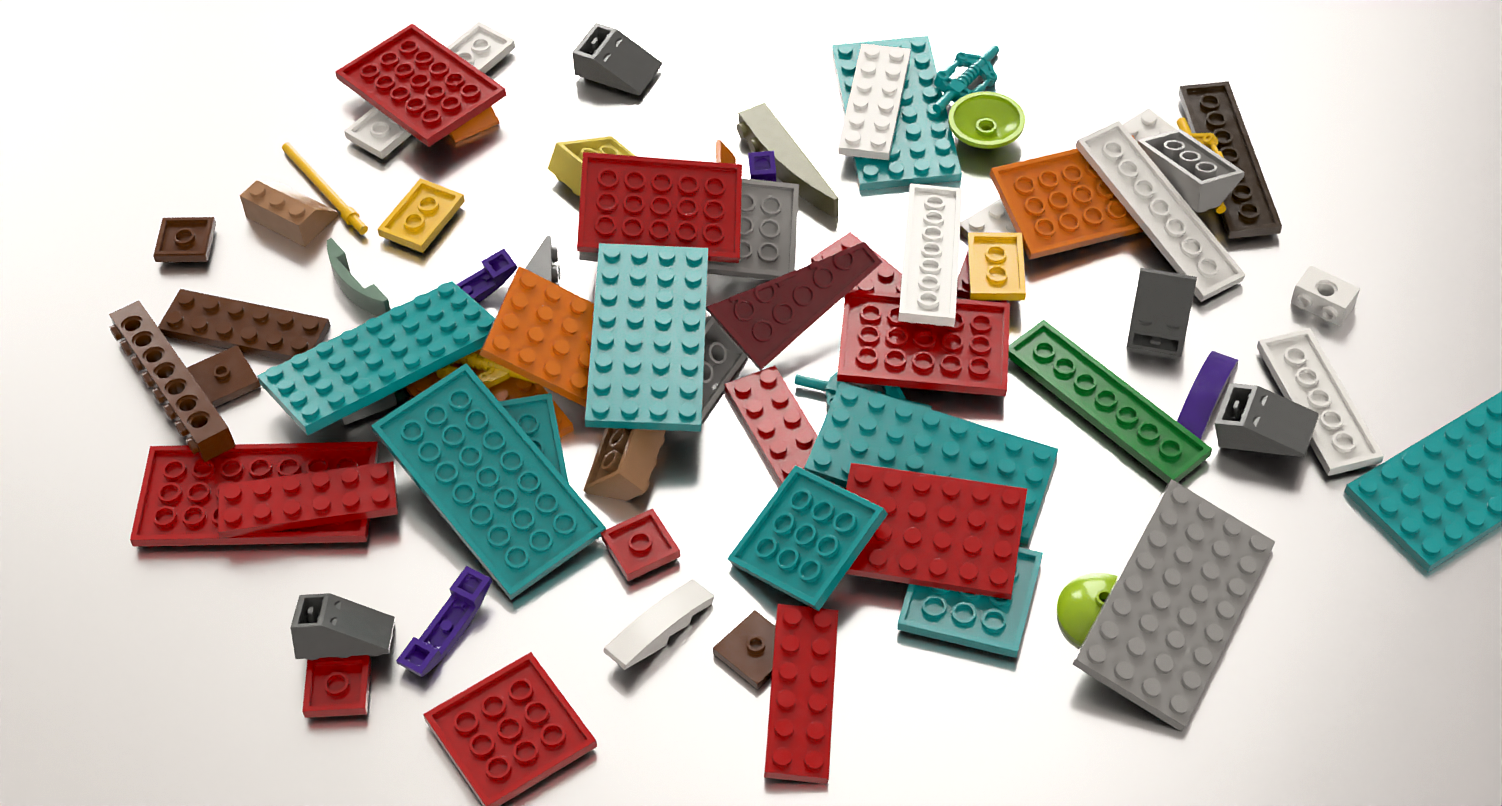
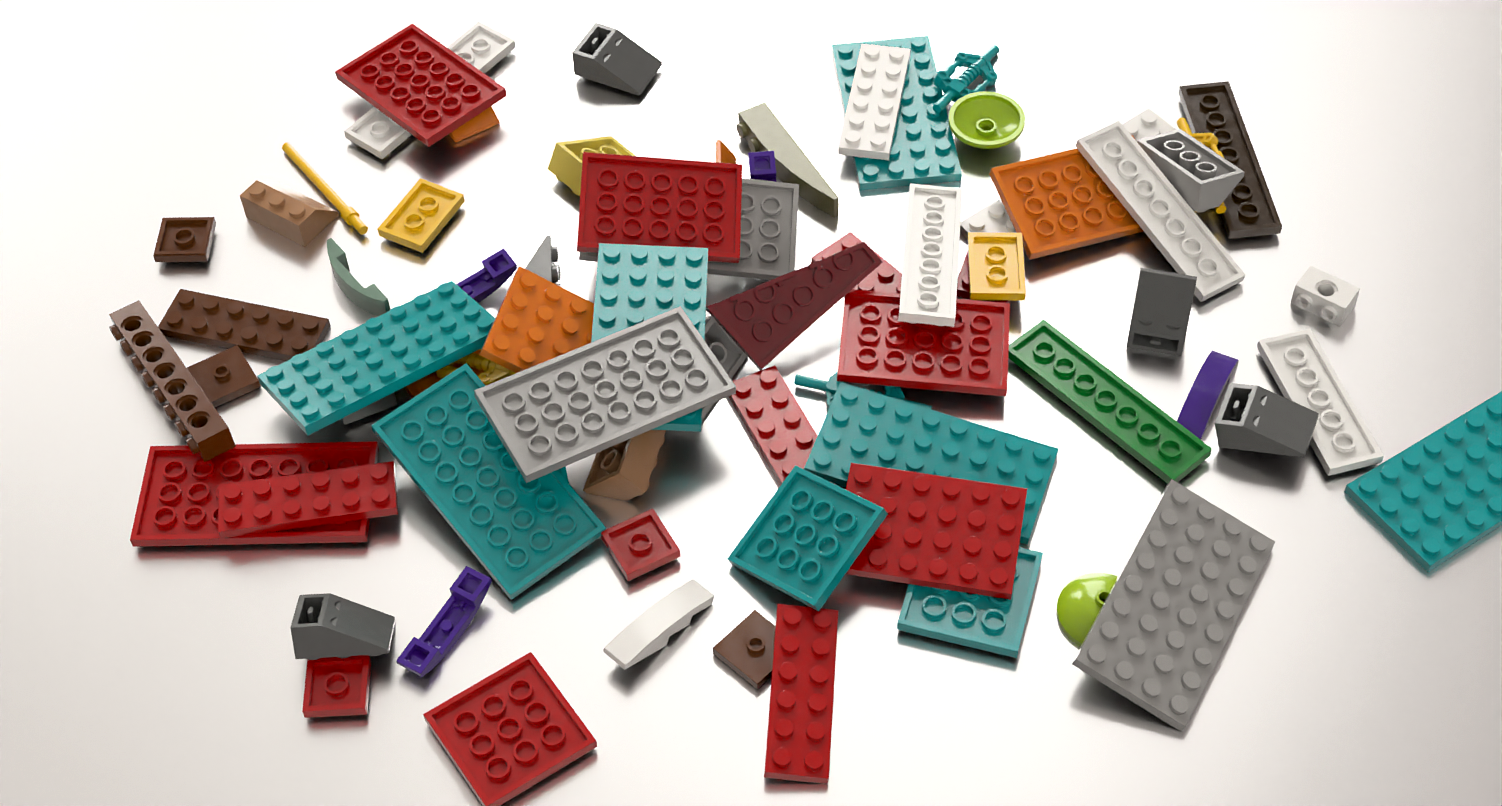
none -> light grey plate [474,306,736,483]

